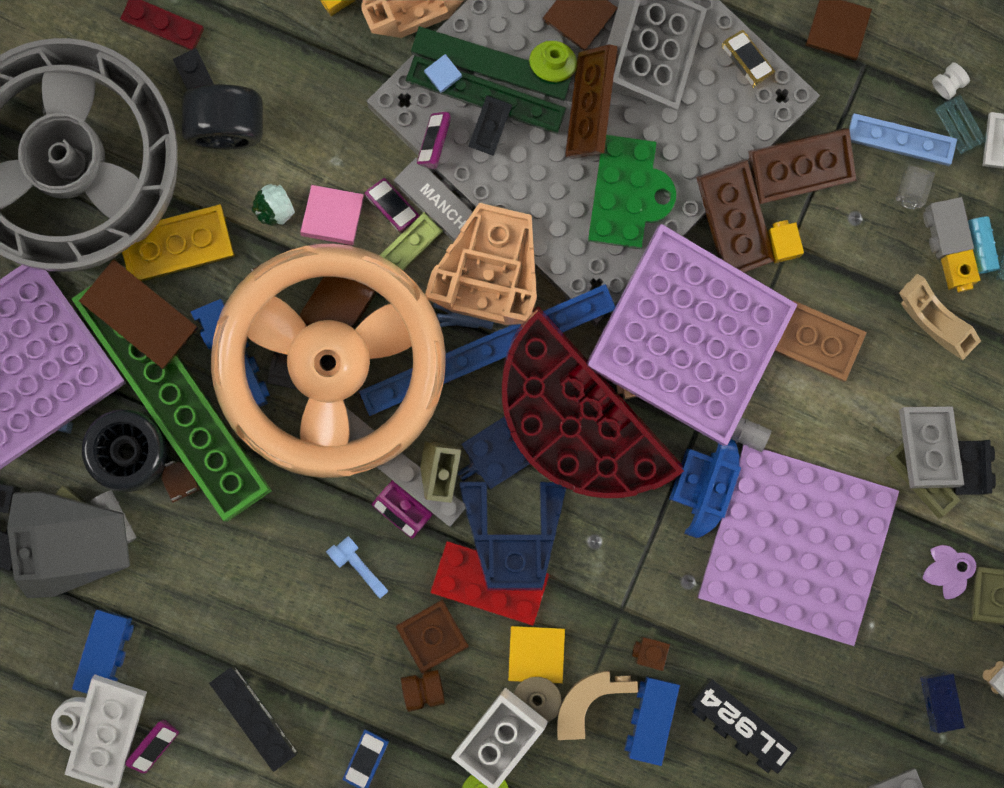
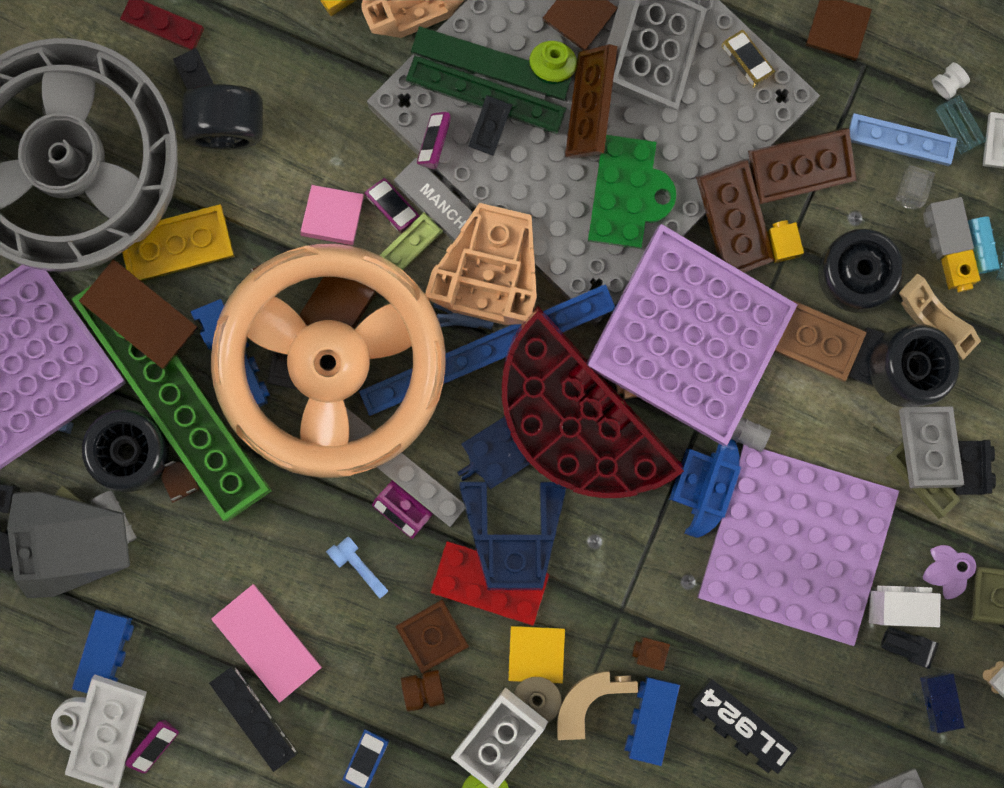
light aqua piece [252,184,295,226] -> none
olive slope [420,441,461,503] -> none
light blue tile [424,54,462,93] -> none
none -> bright pink tile [211,584,322,703]
none -> black wheel [818,229,904,313]
none -> black plate [848,327,885,387]
none -> black wheel [869,324,960,407]
none -> white brick [869,586,941,627]
none -> black piece [880,626,939,669]

